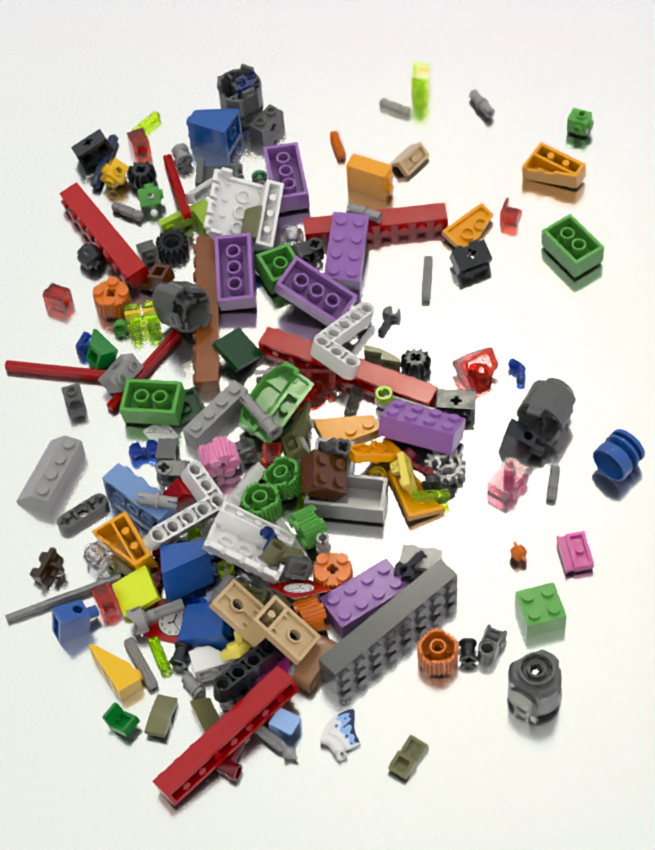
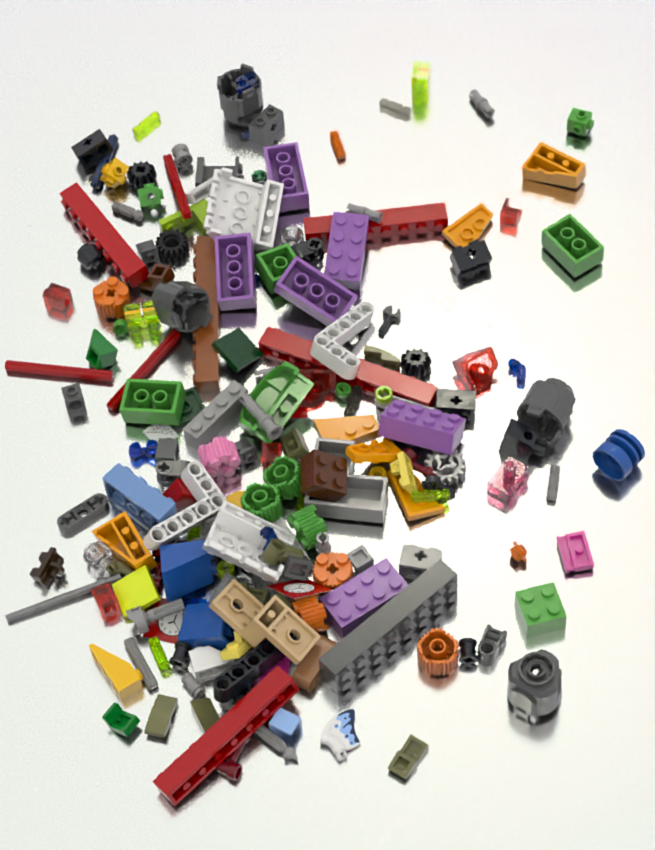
light grey slope [16,435,85,514] -> none
blue torso [52,600,100,645] -> none
clear blue arm [75,331,91,357] -> none
light grey brick [98,353,143,393] -> none
clear red brick [126,127,151,159] -> none
light grey pin [136,491,178,510] -> none
blue slope [186,108,242,157] -> none
white piece [225,462,265,508] -> none
olive slope [241,205,262,242] -> none
olive slope [292,402,311,437] -> none
dark grey piece [320,437,351,457] -> none
light orange brick [346,153,394,201] -> none
tan panel [389,141,430,177] -> none
black bar [394,552,423,581] -> none
light grey axle [421,255,433,302] -> none
none -> bright green hinge [335,382,351,399]
none -> light grey panel [346,544,374,576]

